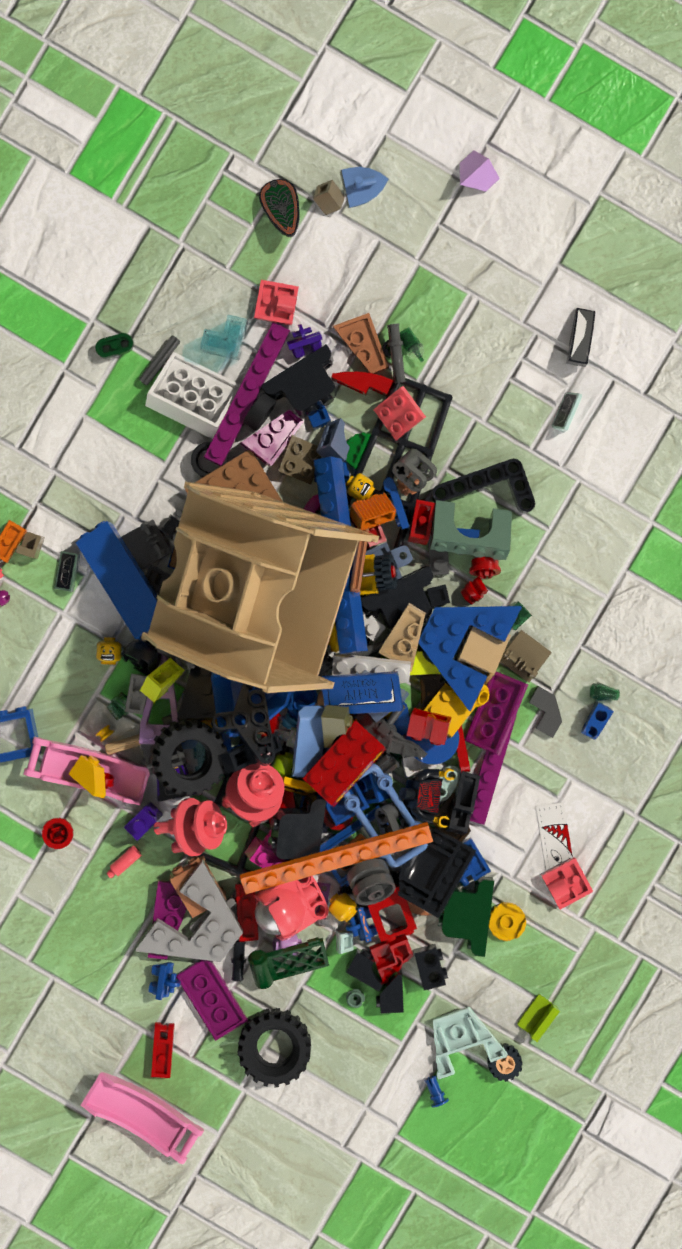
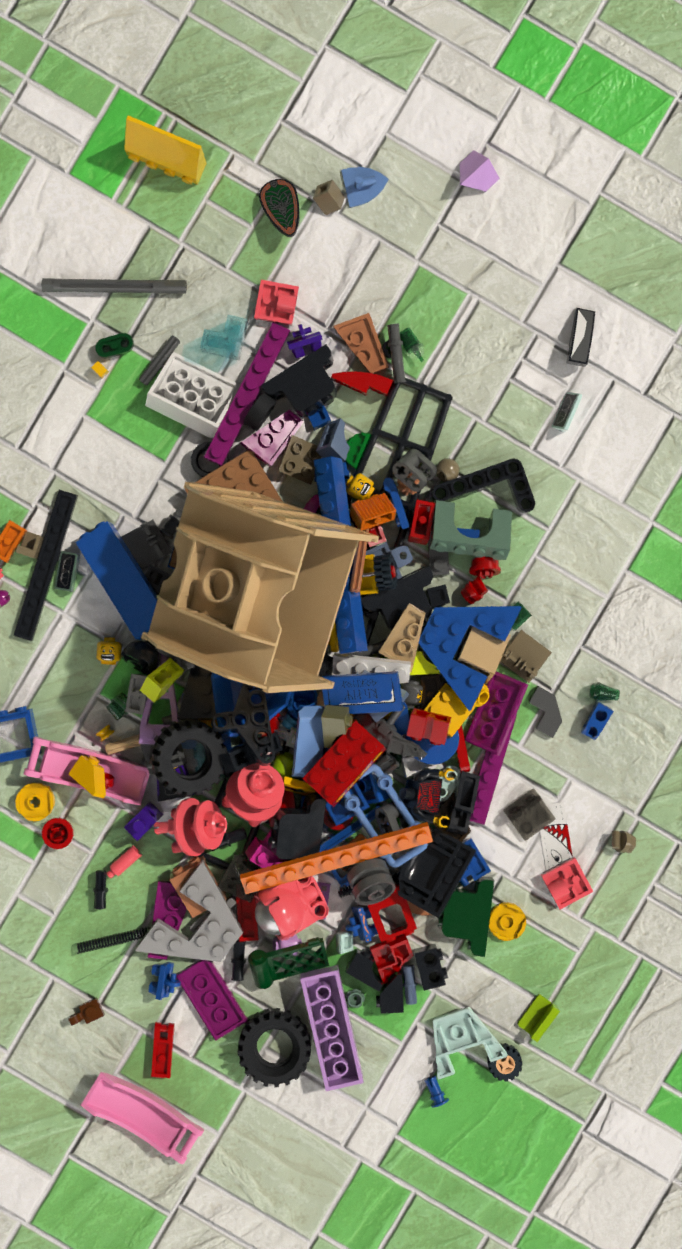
yellow head [329,893,357,922] -> none
white plate [363,612,386,642] -> none
coral plate [373,386,426,440] -> none
none -> black tile [13,489,78,641]
none -> yellow plate [15,782,55,821]
none -> dark grey piece [41,278,187,294]
none -> reddish brown plate [68,997,105,1026]
none -> black piece [77,926,150,954]
none -> yellow piece [91,361,109,379]
none -> black axle [93,870,108,909]
none -> yellow slope [124,115,207,185]
none -> black axle [211,828,247,851]
none -> clear smoke hinge [218,853,261,903]
none -> lavender brick [300,965,364,1091]
none -> dark grey head [400,680,423,708]
none -> sand blue axle [402,965,417,1005]
none -> dark tan piece [436,458,460,482]
none -> clear smoke hinge [503,788,556,841]
none -> dark tan piece [612,831,636,853]

